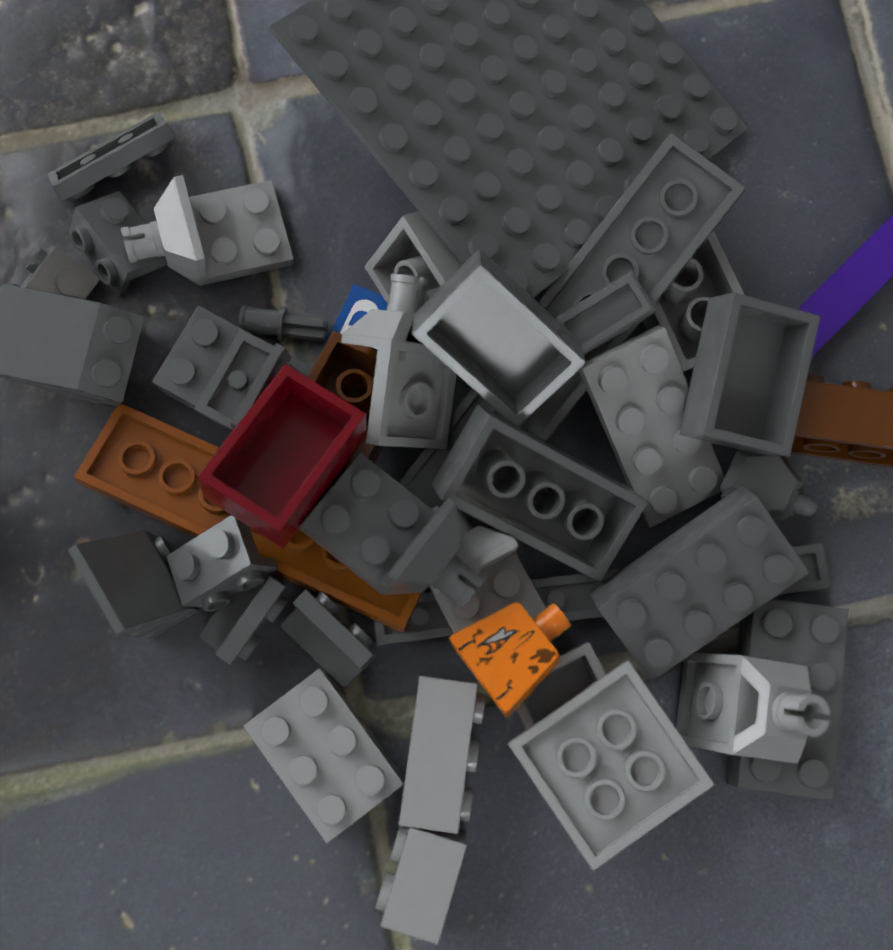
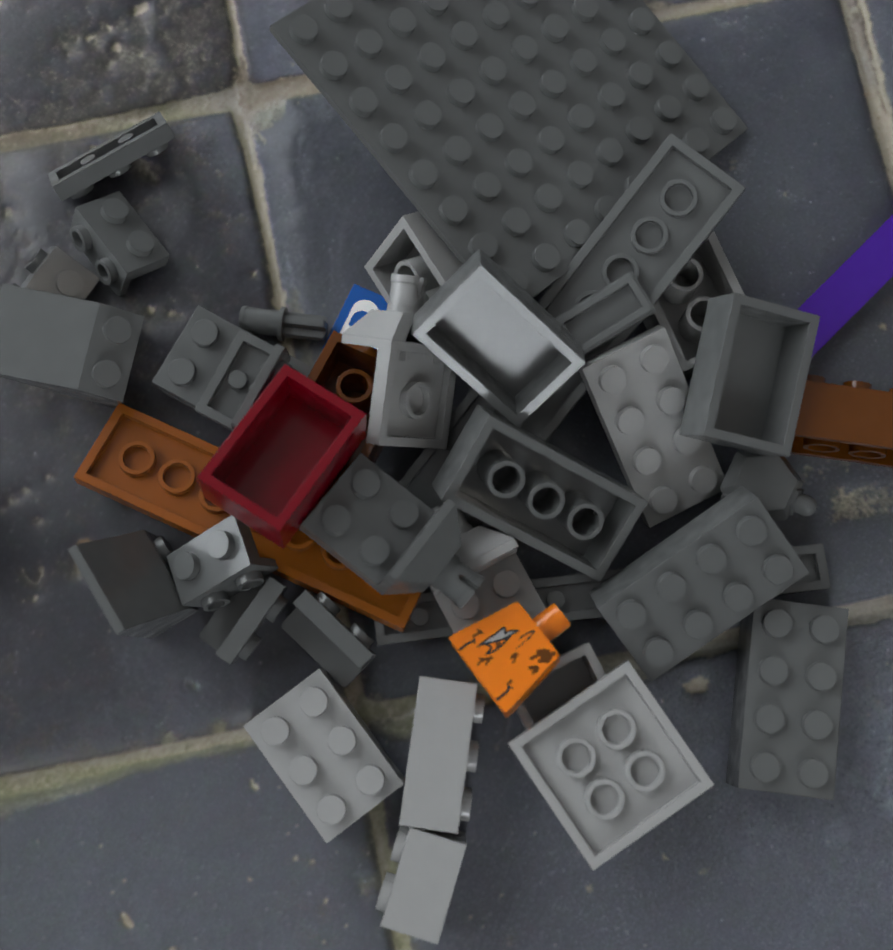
light grey plate [121,175,294,286] -> none
light grey plate [676,652,830,763] -> none

